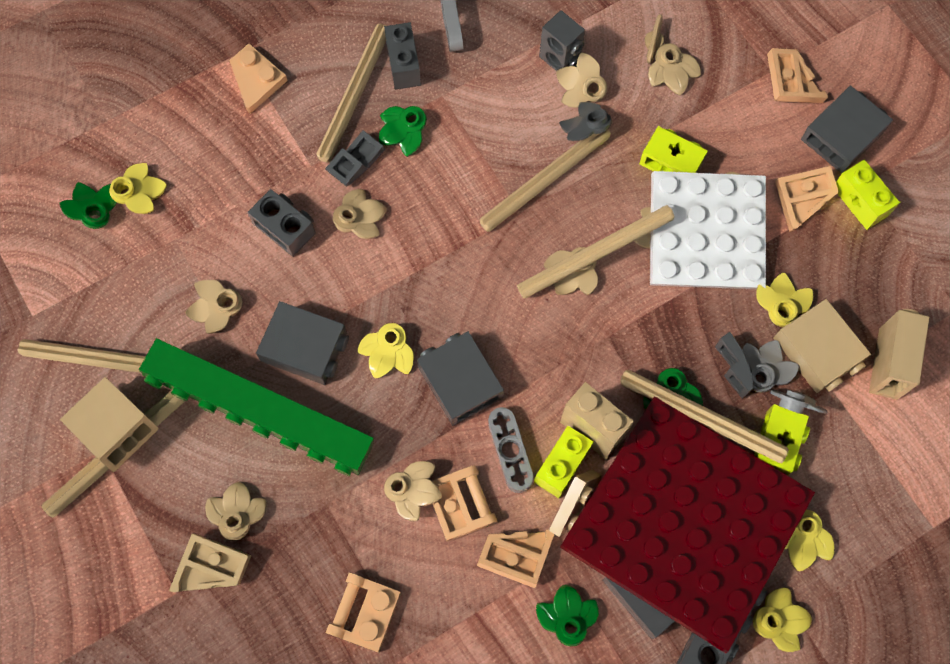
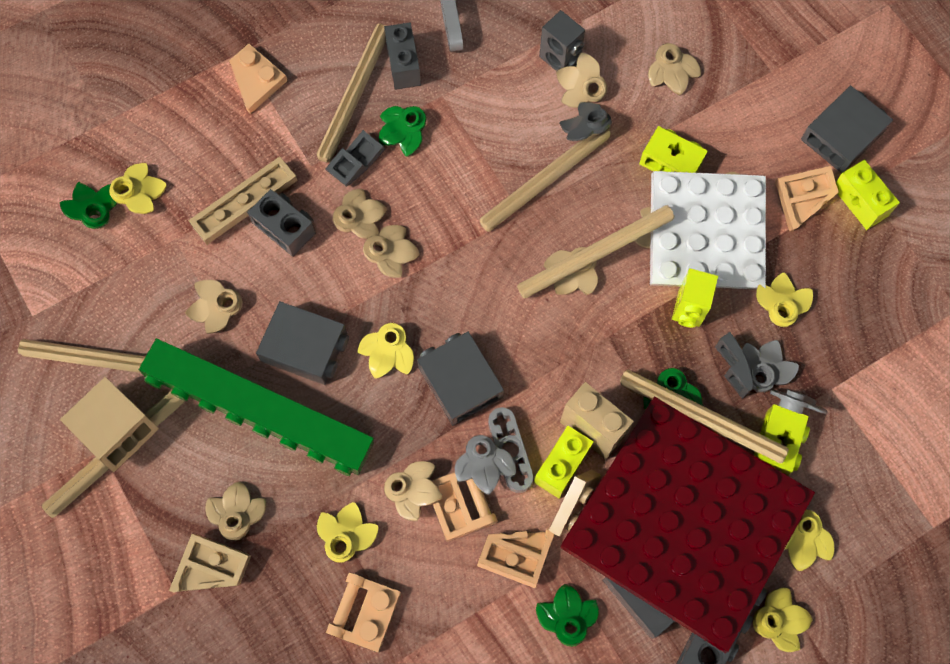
tan piece [645,14,664,64] -> none
light nougat wing [767,48,828,103] -> none
tan brick [773,299,871,393] -> none
tan brick [869,309,929,400] -> none
none -> tan plate [188,156,298,245]
none -> light yellow plate [317,502,378,563]
none -> tan plate [363,225,420,278]
none -> light grey plate [455,435,516,495]
none -> neon yellow brick [672,268,718,328]

